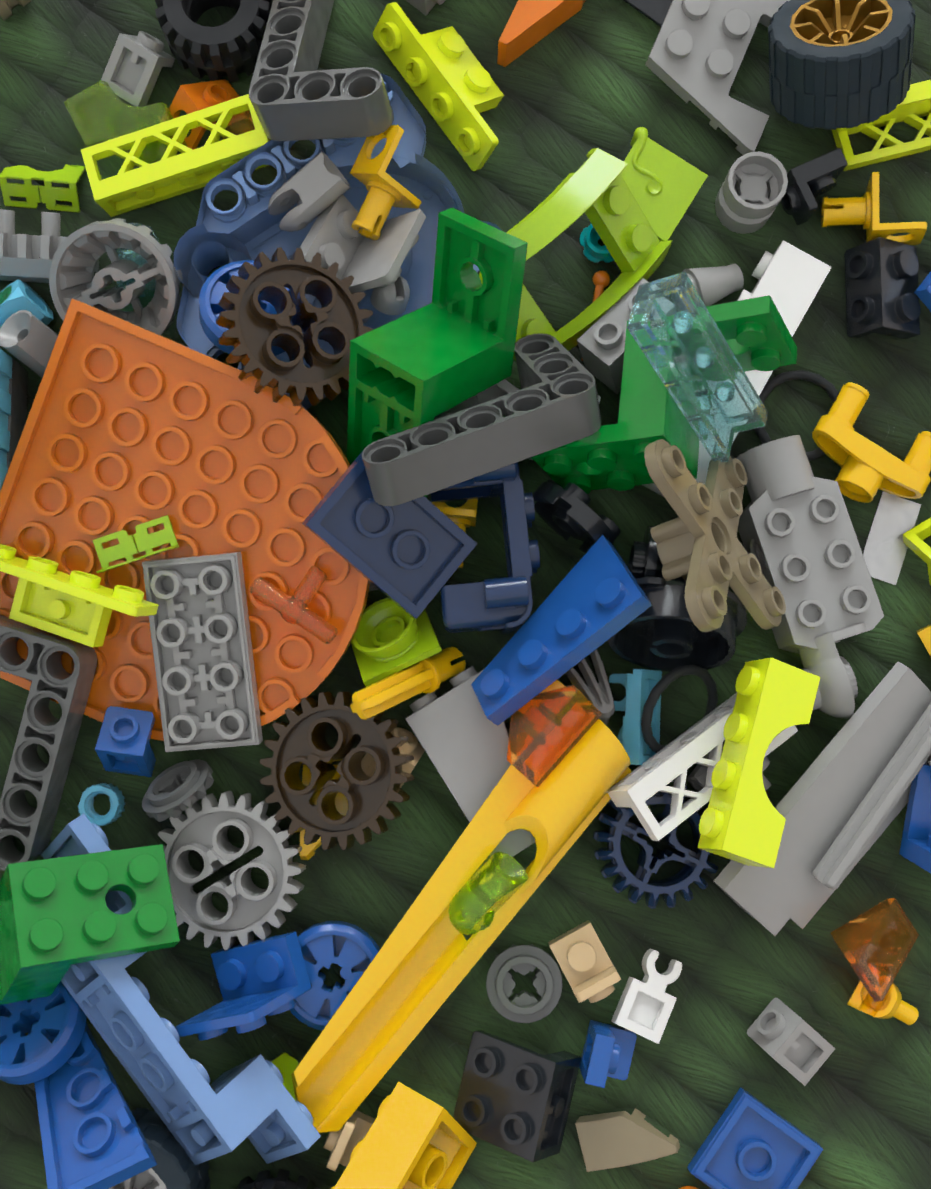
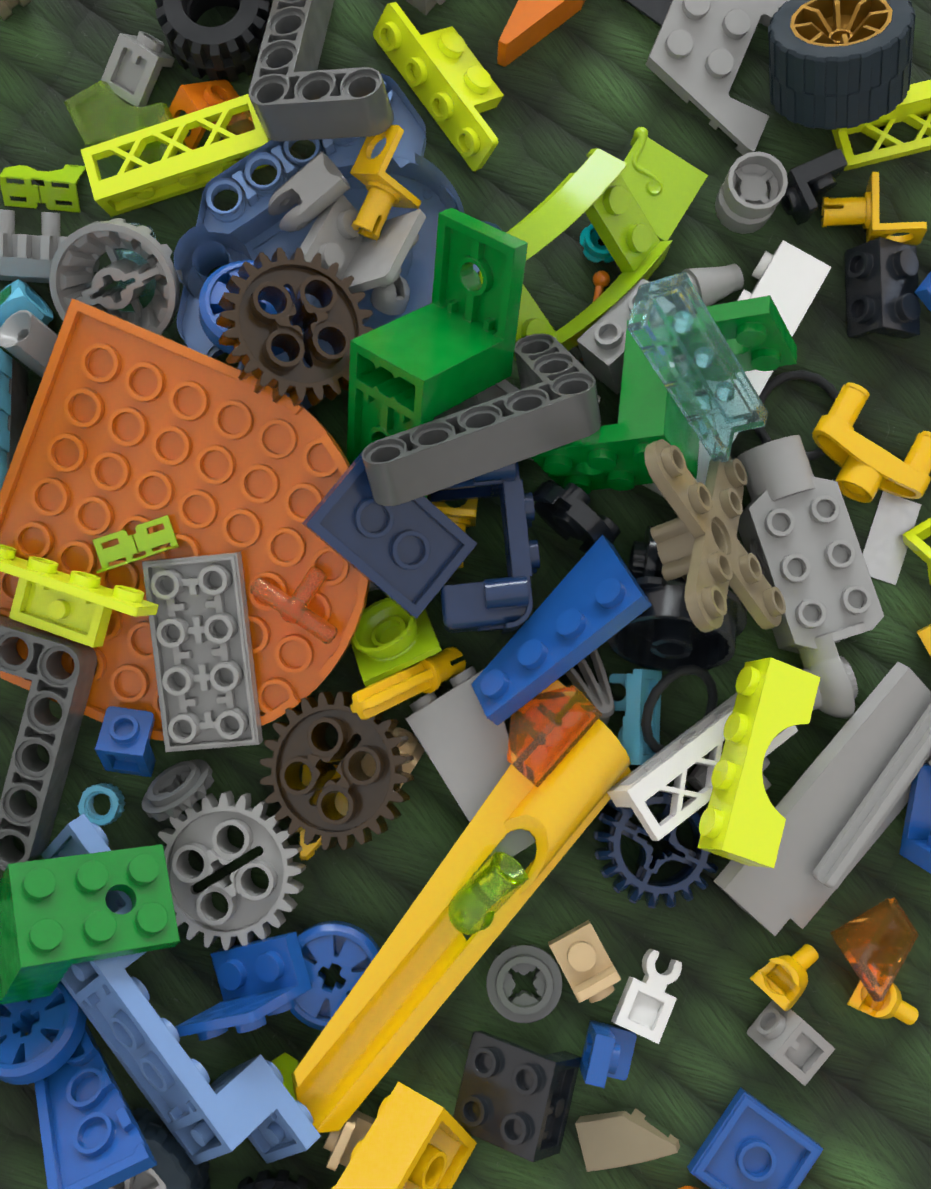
none -> yellow piece [750,944,819,1011]

